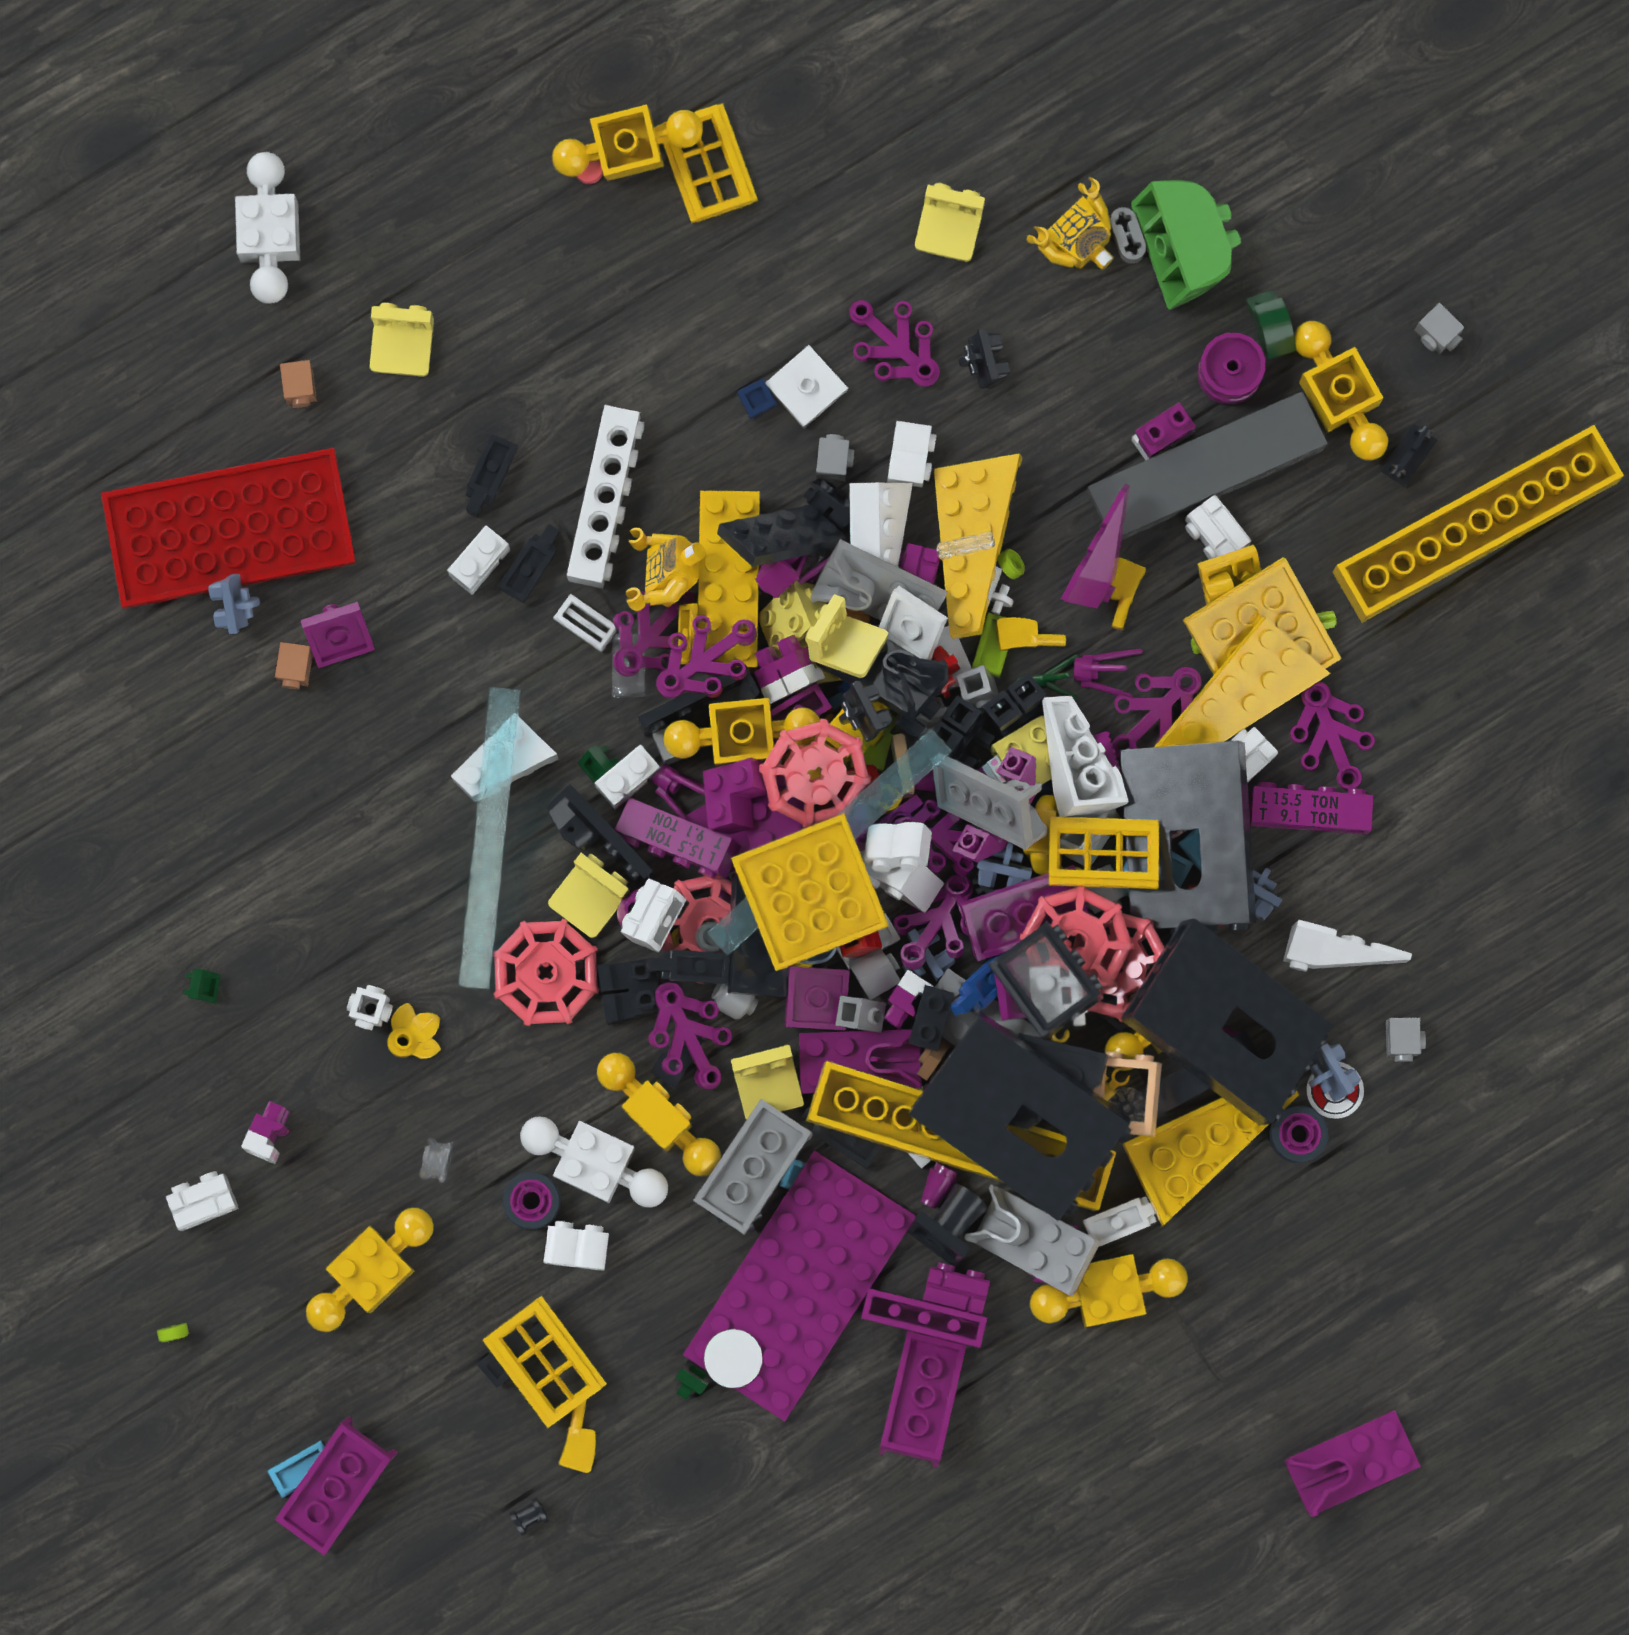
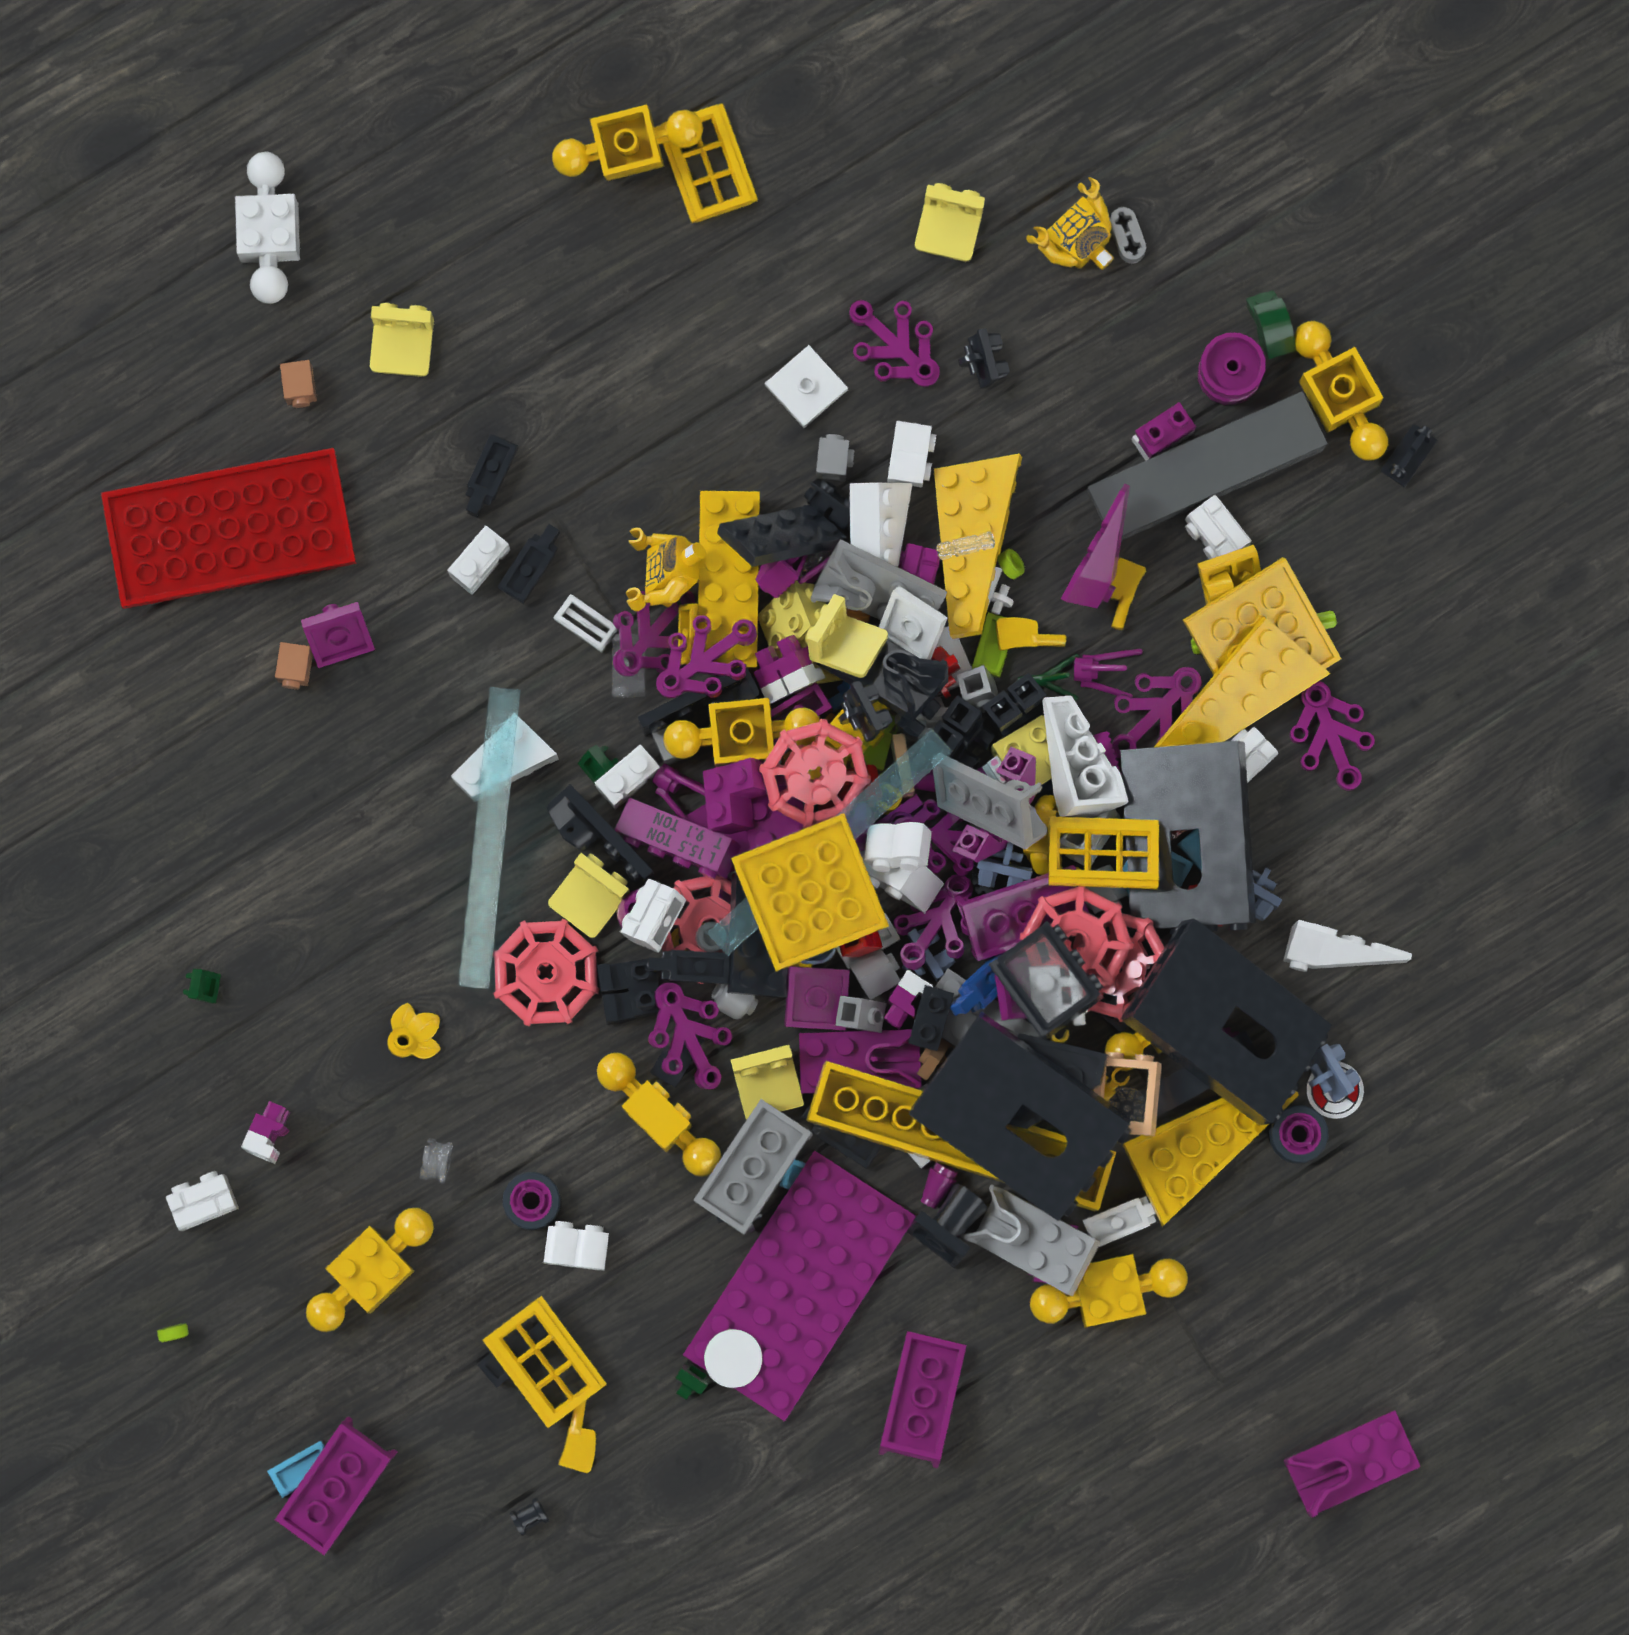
sand blue hips [208,574,260,634] -> none
white brick [347,985,393,1031] -> none
white brick [520,1117,668,1207] -> none
white brick [567,405,644,588] -> none
coral tile [576,160,603,184] -> none
dark blue plate [737,378,776,420] -> none
magenta brick [861,1288,987,1348] -> none
magenta brick [922,1262,990,1316] -> none
bright green hips [1132,180,1241,310] -> none
magenta brick [1249,782,1373,835] -> none
yellow brick [1333,425,1624,623] -> none
light grey brick [1386,1018,1426,1062] -> none
light grey brick [1415,303,1464,354] -> none

